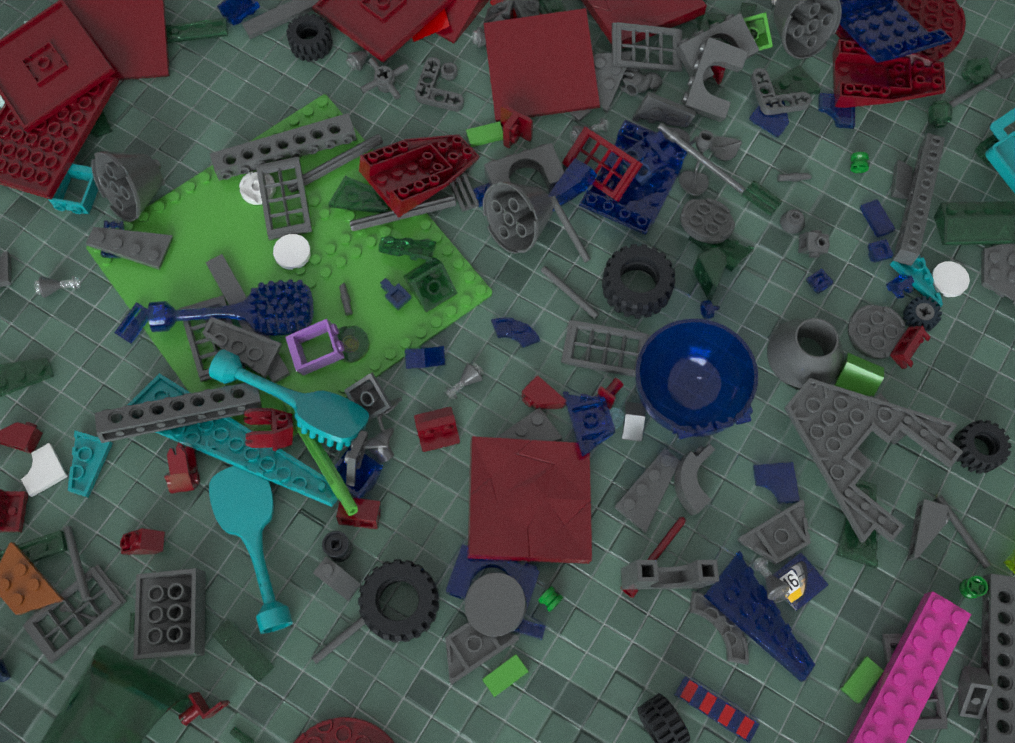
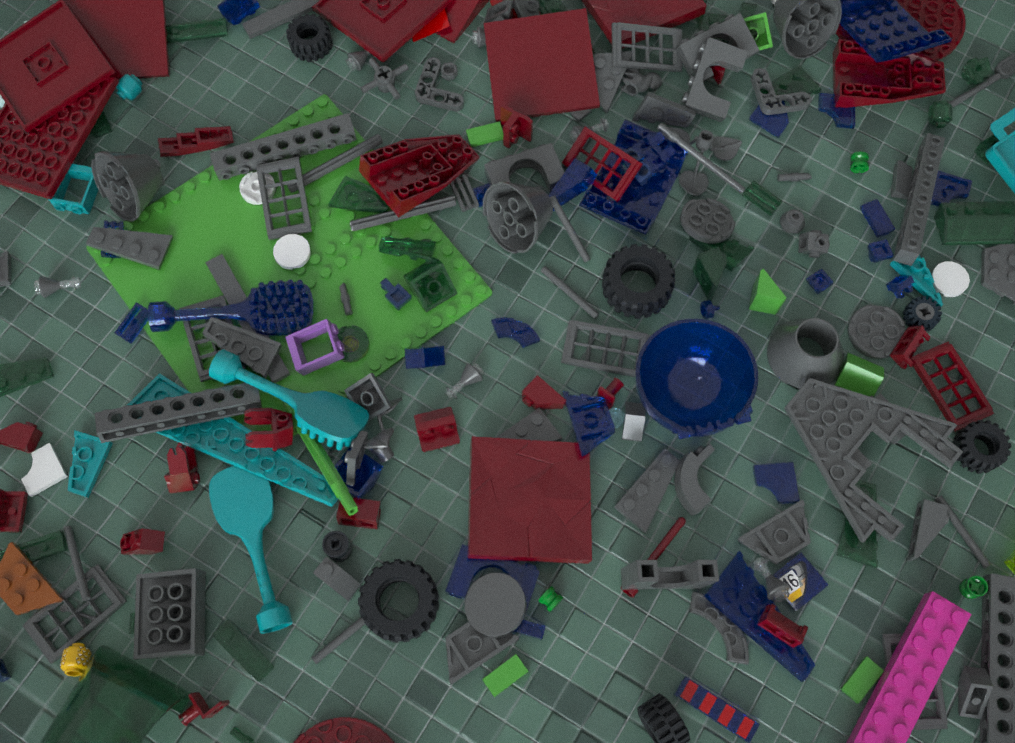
none -> yellow head [60,643,92,677]
none -> teal head [116,74,142,101]
none -> dark red slope [158,126,234,157]
none -> bright green slope [749,268,786,315]
none -> dark red hinge [757,604,808,648]
none -> dark red piece [910,341,995,432]
none -> clear blue tile [931,171,972,208]

